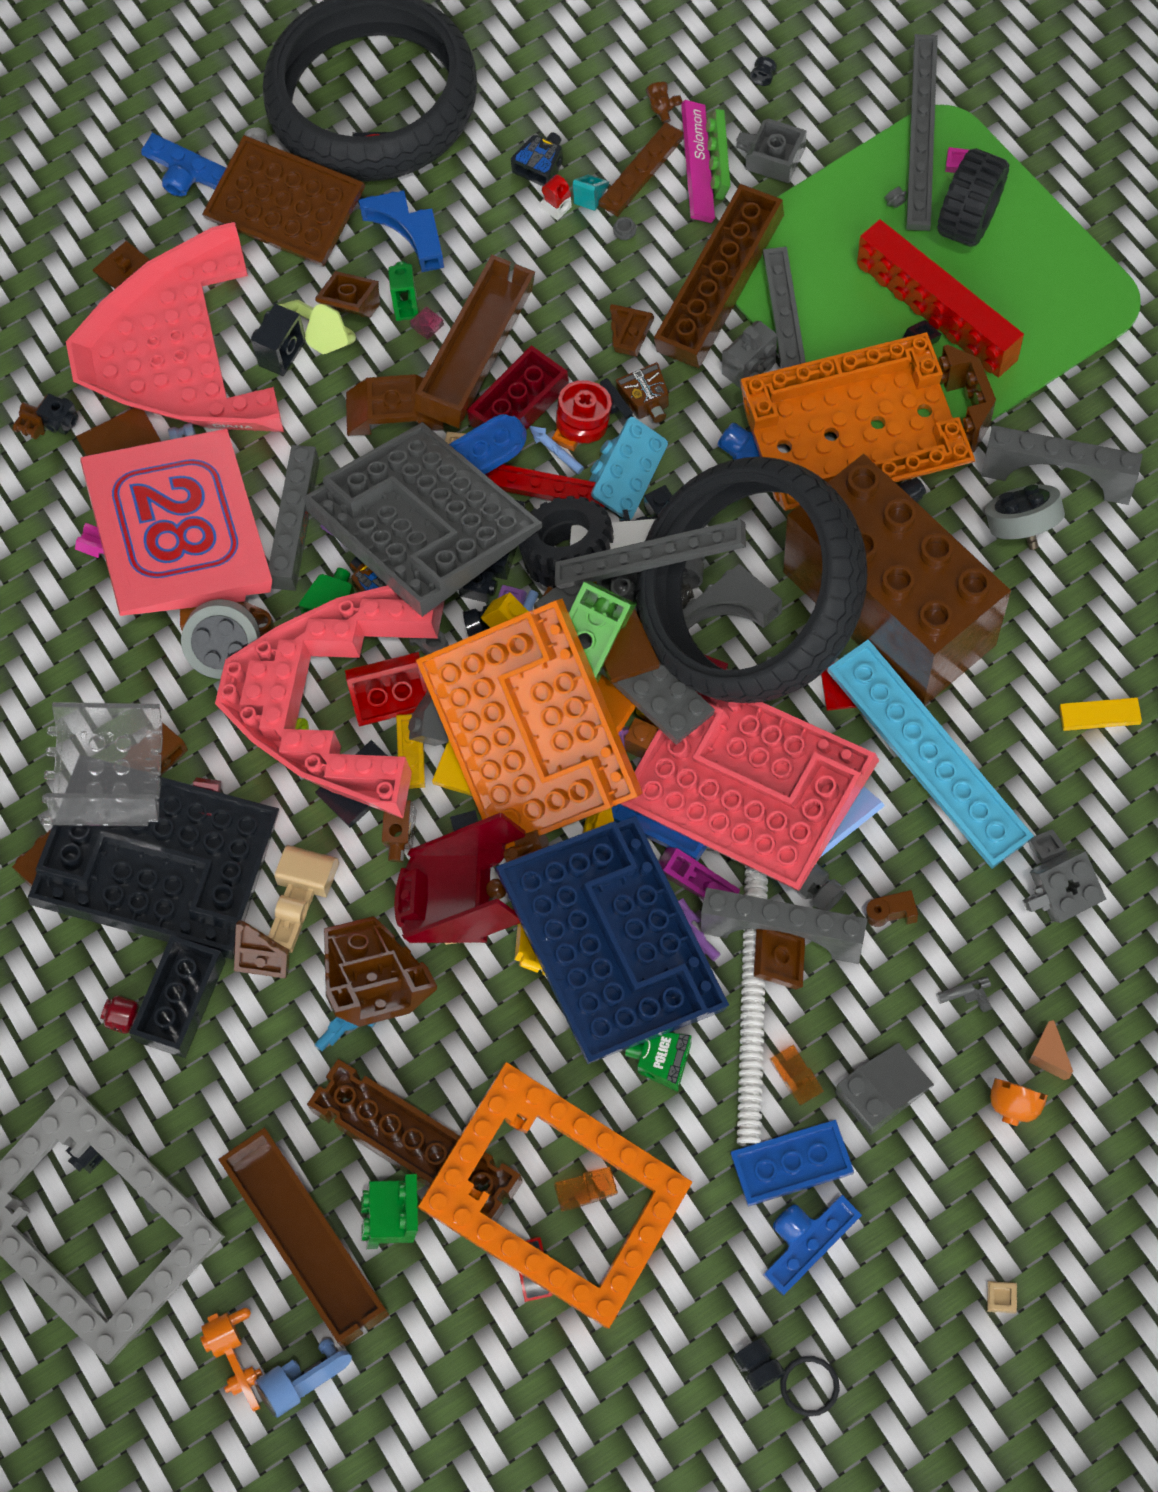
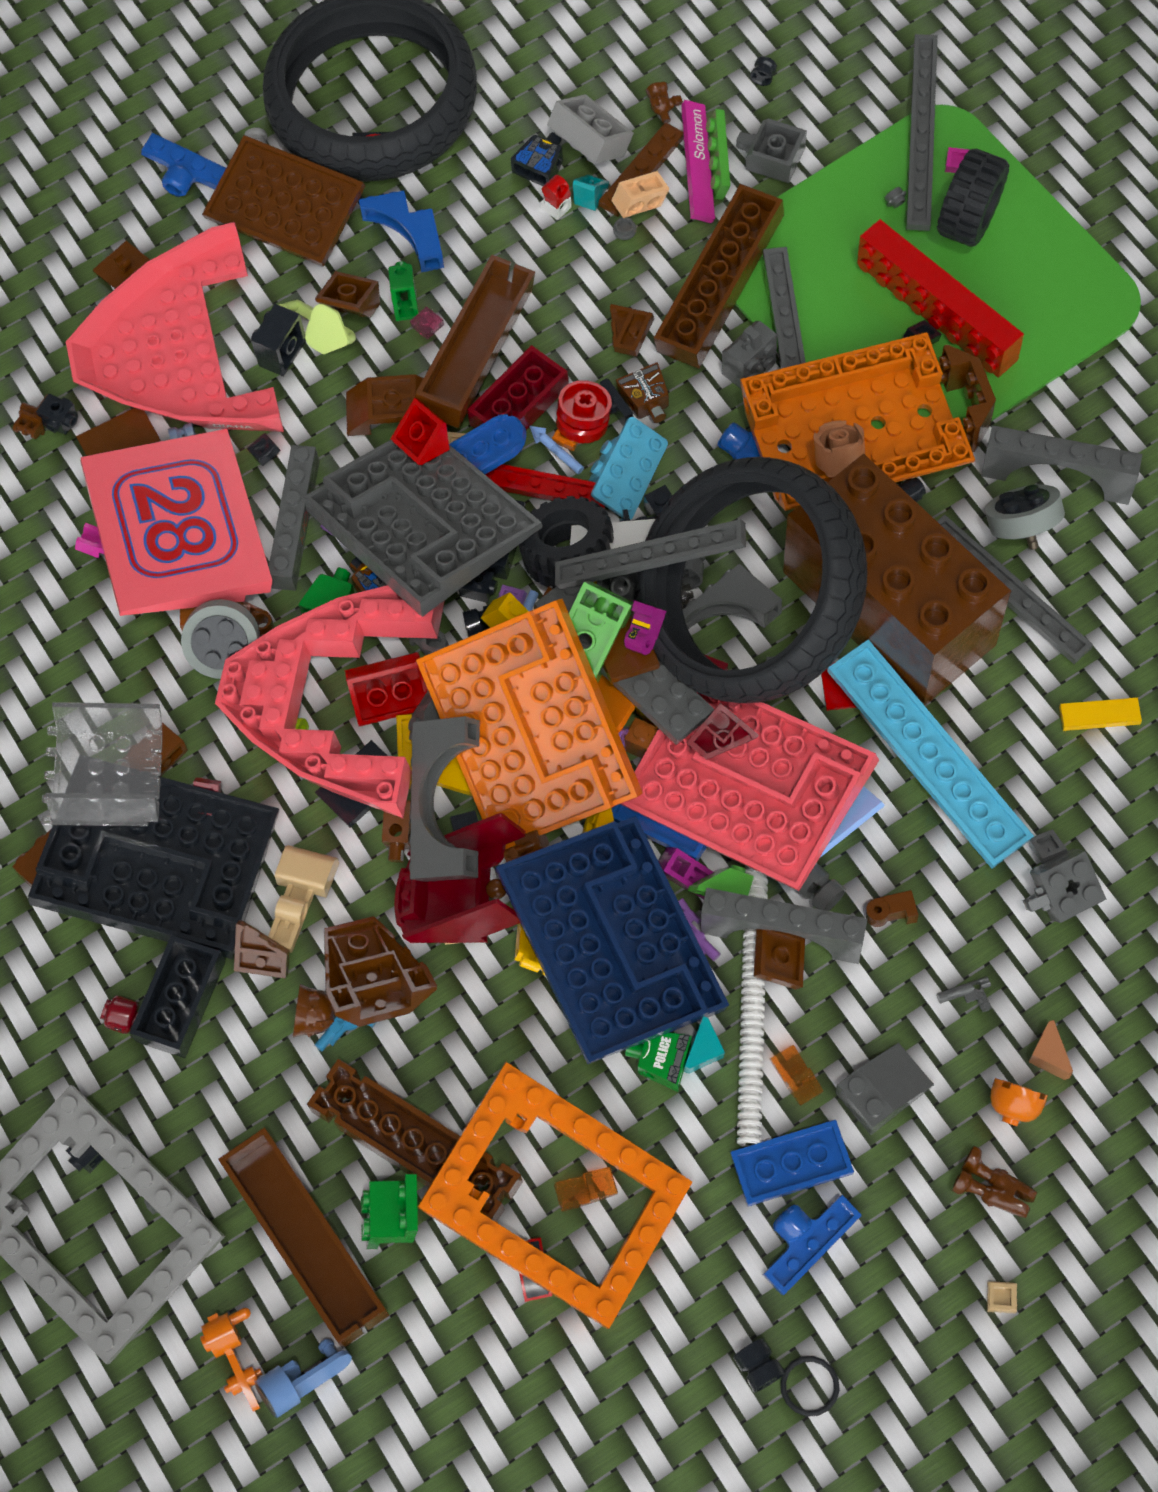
none -> black tile [247,433,281,466]
none -> reddish brown helmet [293,984,335,1037]
none -> red slope [390,398,450,465]
none -> dark grey arch [409,716,480,882]
none -> light grey brick [547,94,634,164]
none -> light nougat brick [612,171,670,218]
none -> magenta leg [624,600,666,655]
none -> teal slope [684,1016,725,1074]
none -> dark red slope [686,703,759,760]
none -> bright green slope [688,865,754,897]
none -> nougat brick [813,420,865,478]
none -> dark grey plate [937,515,1093,664]
none -> reddish brown piece [951,1146,1038,1218]

